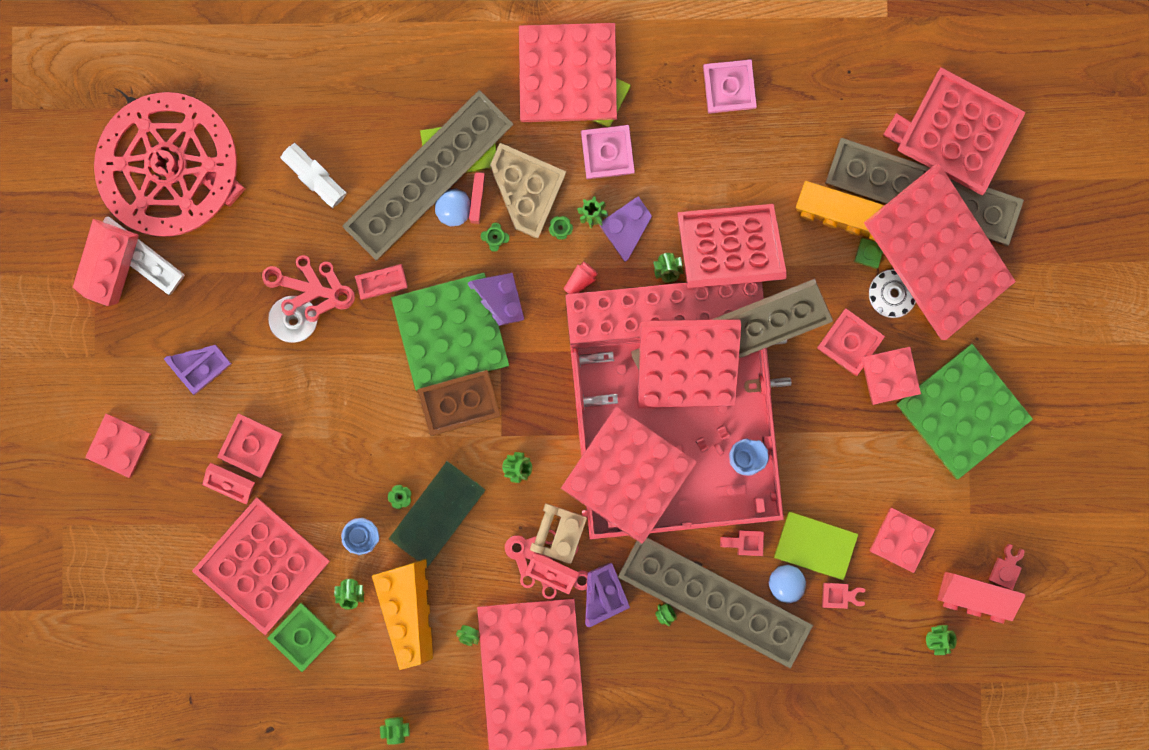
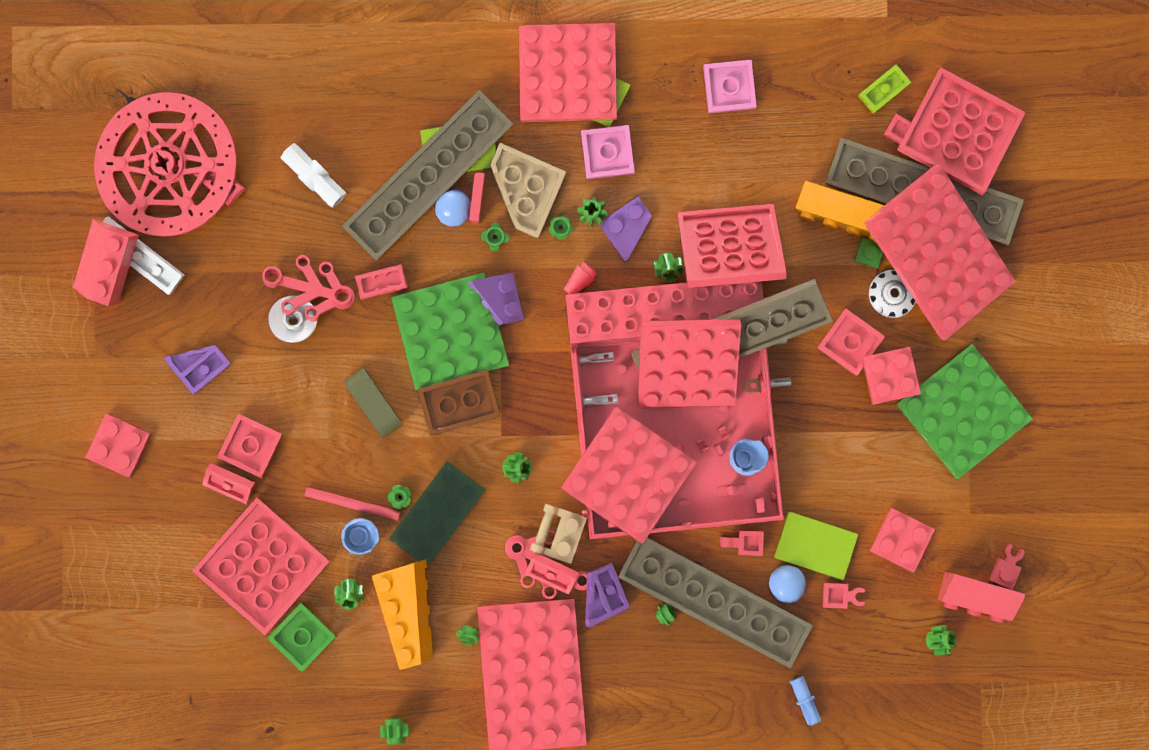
none -> coral bar [304,487,401,521]
none -> olive beam [343,367,403,438]
none -> light blue axle [789,676,821,725]
none -> lime plate [858,64,912,114]

